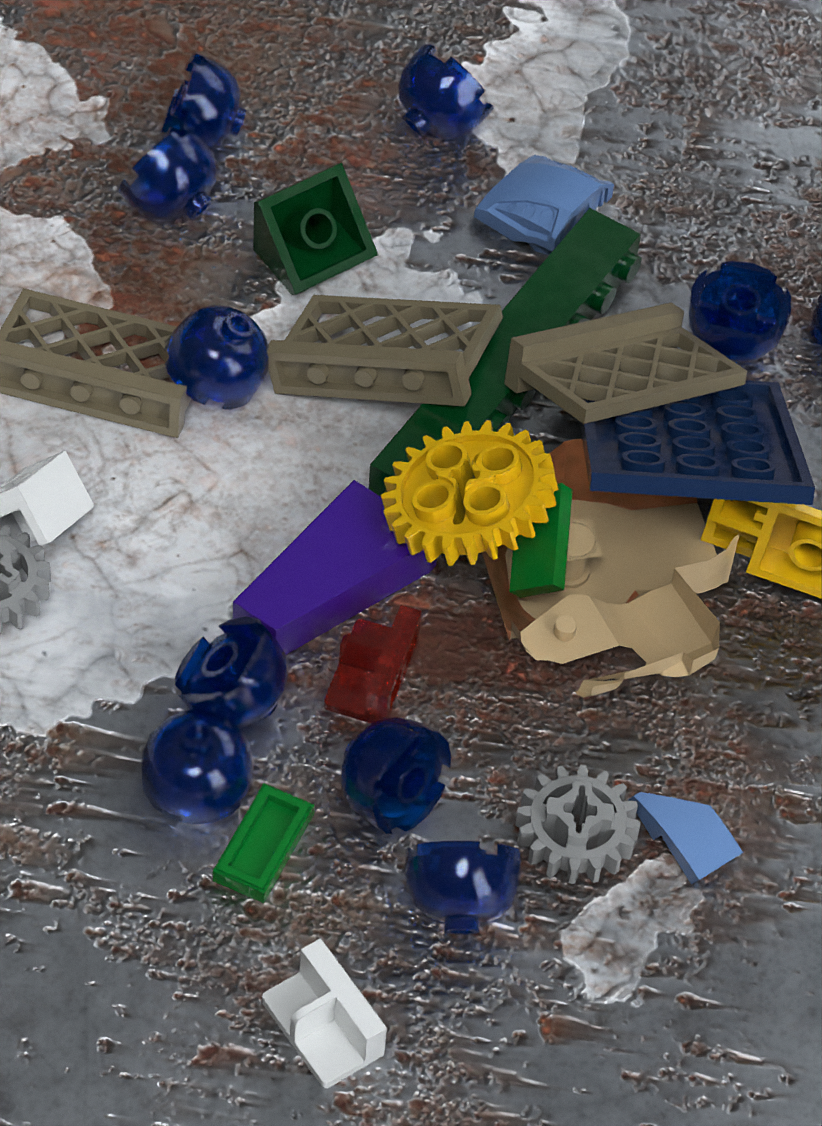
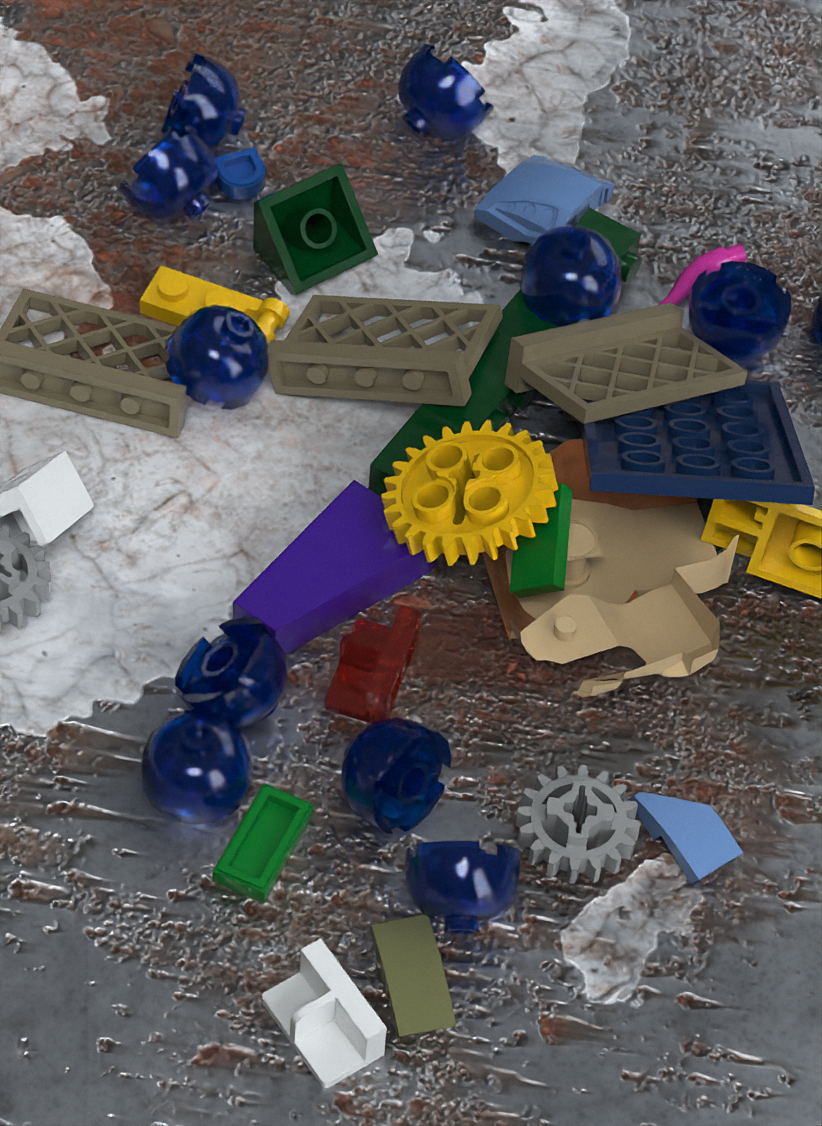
none -> yellow plate [140,265,290,355]
none -> blue tile [210,147,266,199]
none -> olive slope [370,914,457,1039]
none -> clear blue cylinder [520,225,621,326]
none -> dark pink animal [658,244,746,306]

